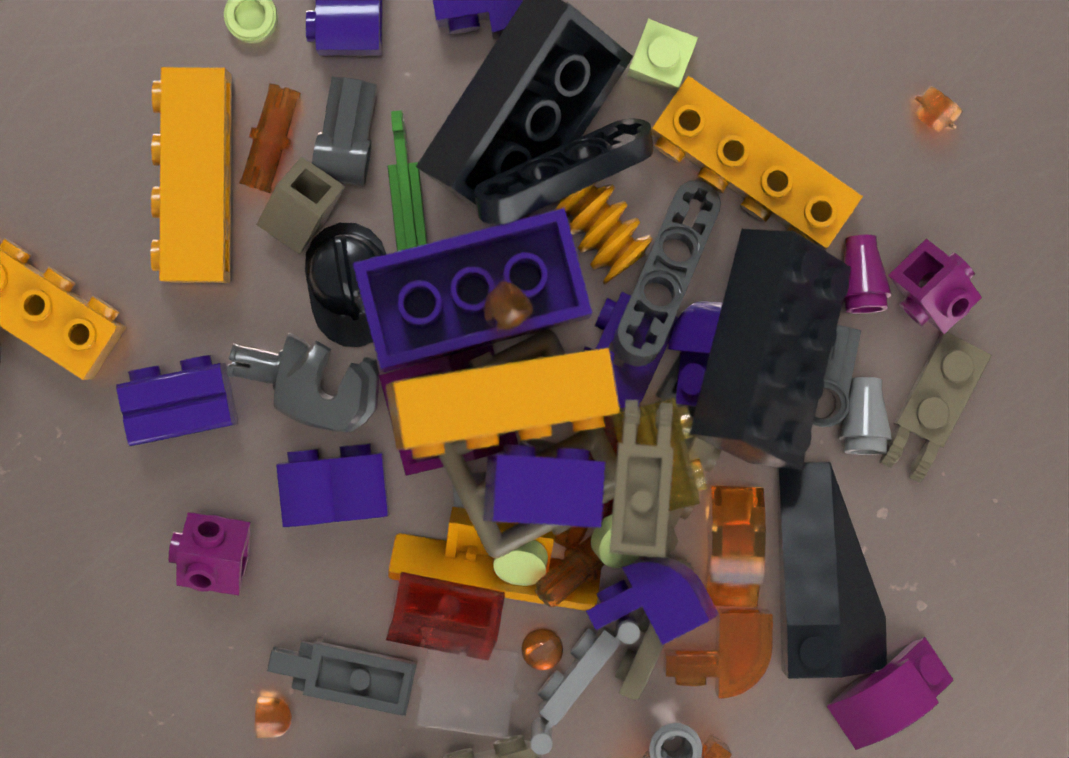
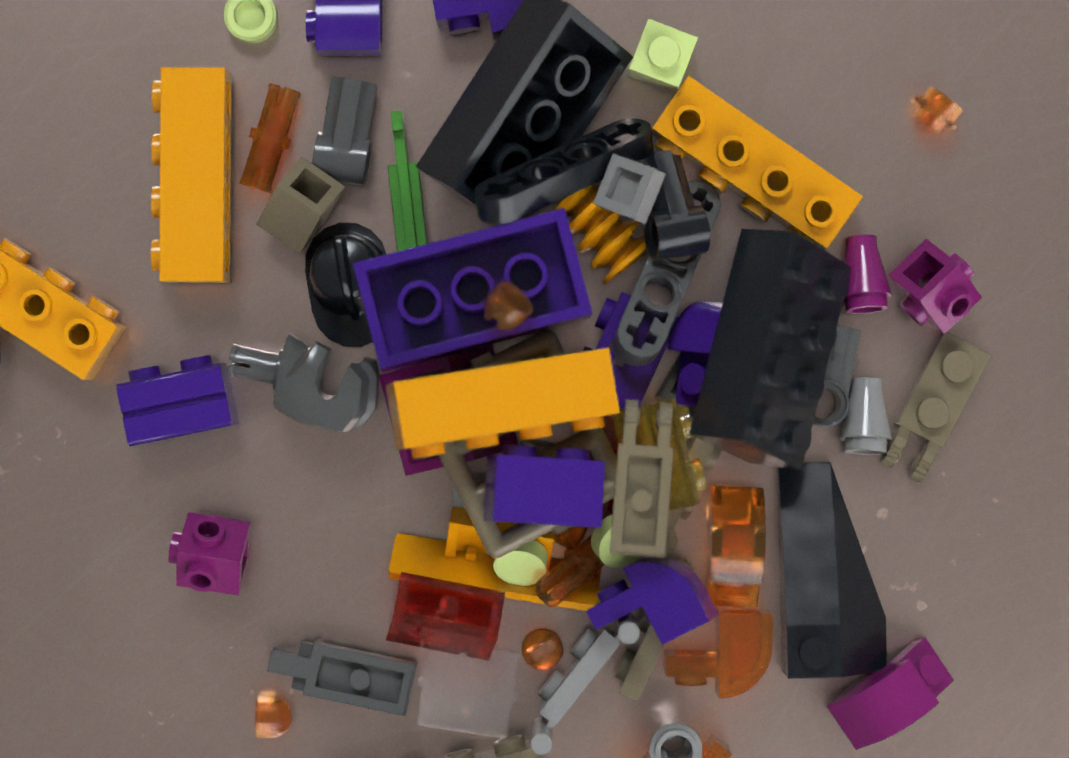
dark purple brick [276,443,389,528] -> none
none -> light grey plate [593,154,666,224]
none -> black piece [637,150,711,260]

